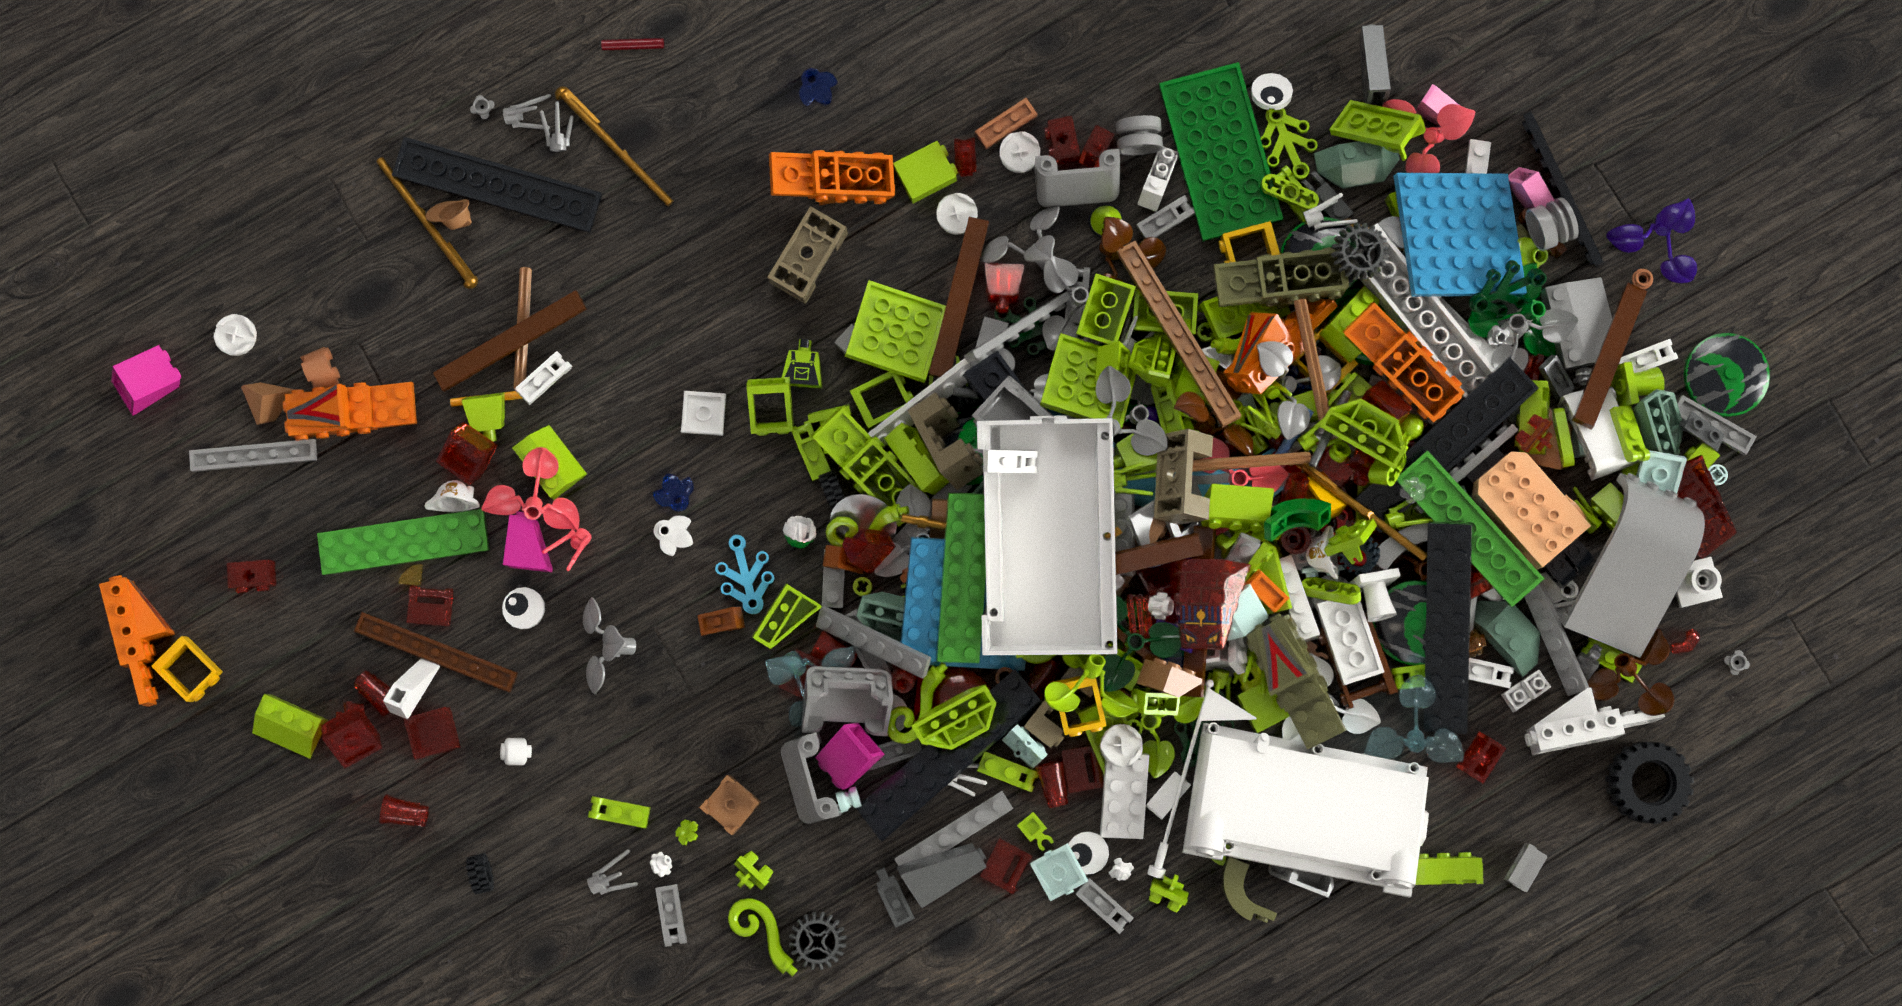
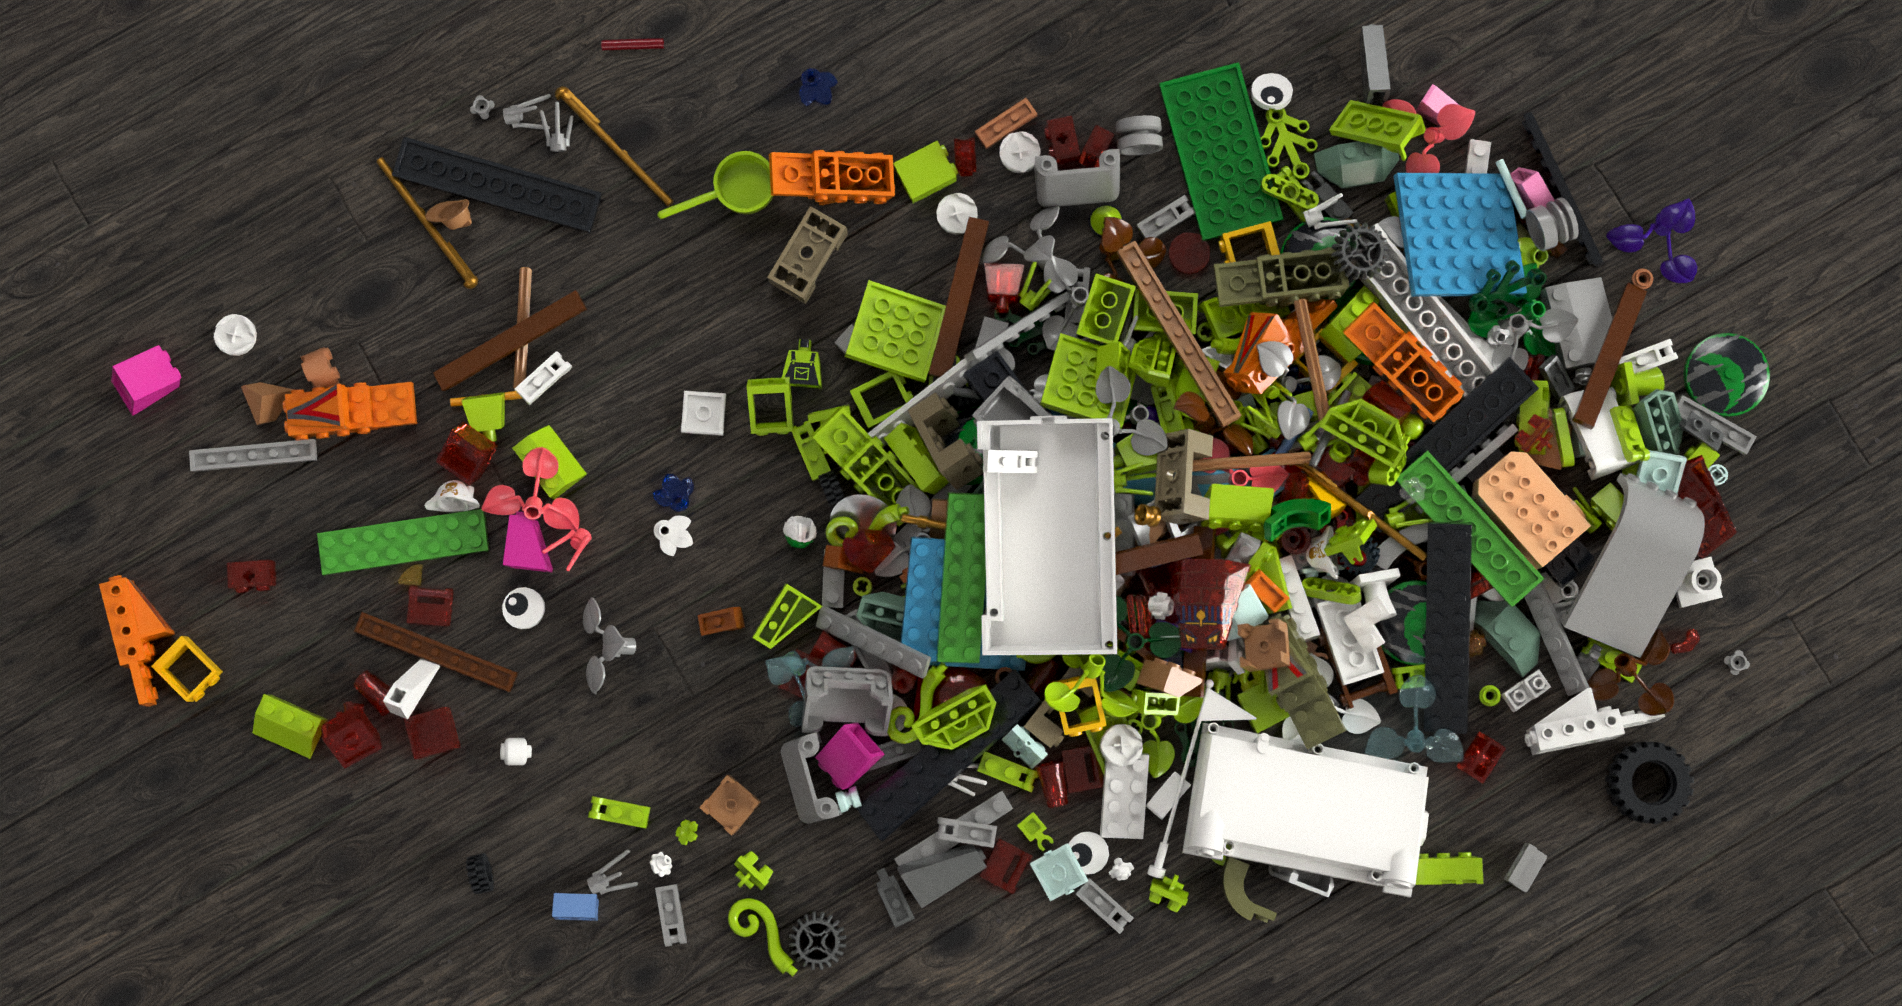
clear red plant [379,794,429,827] -> none
medium azure plant [715,535,774,614] -> none
white slope [1137,146,1178,212] -> none
white plate [1469,658,1514,689] -> none
none -> medium blue hinge [552,893,599,921]
none -> lime piece [657,151,773,219]
none -> light grey plate [935,817,997,848]
none -> lime plant [1019,262,1052,311]
none -> pearl gold wheel [1134,504,1161,527]
none -> clear red tile [1169,232,1210,274]
none -> medium nougat panel [1237,619,1290,672]
none -> white plate [1343,595,1391,654]
none -> lime plate [1479,685,1501,706]
none -> light aqua bar [1496,159,1527,219]

